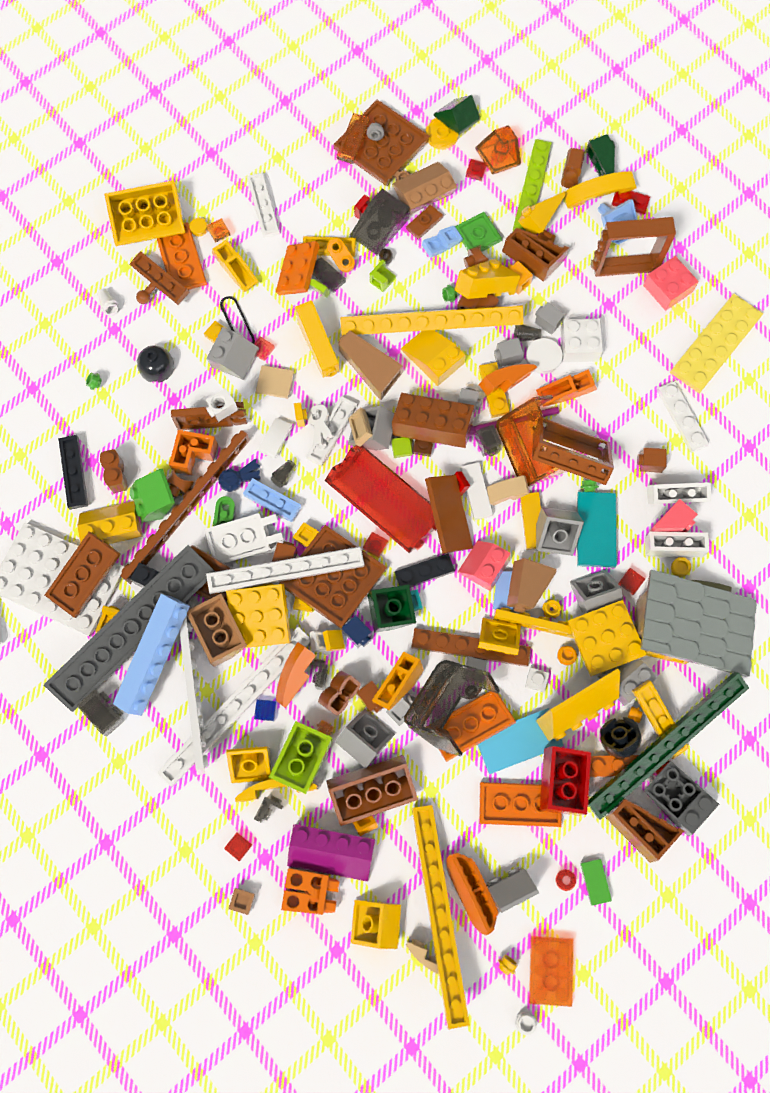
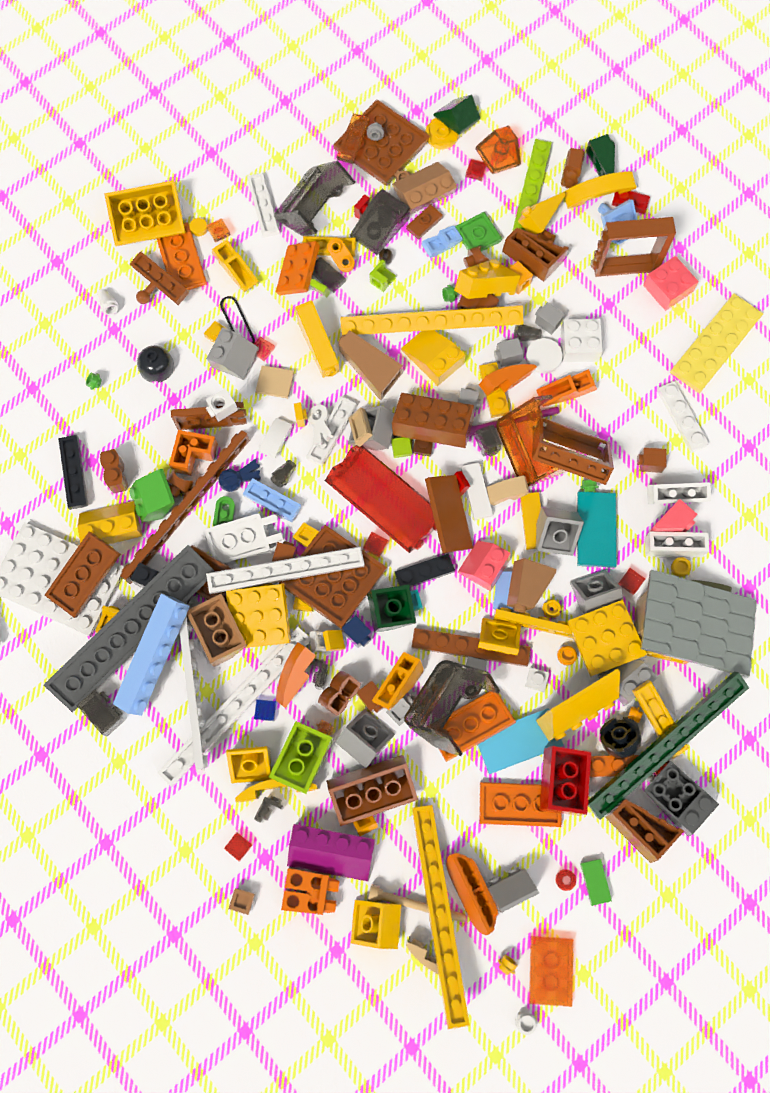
none -> clear smoke windscreen [274,160,356,236]
none -> tan piece [367,884,466,922]

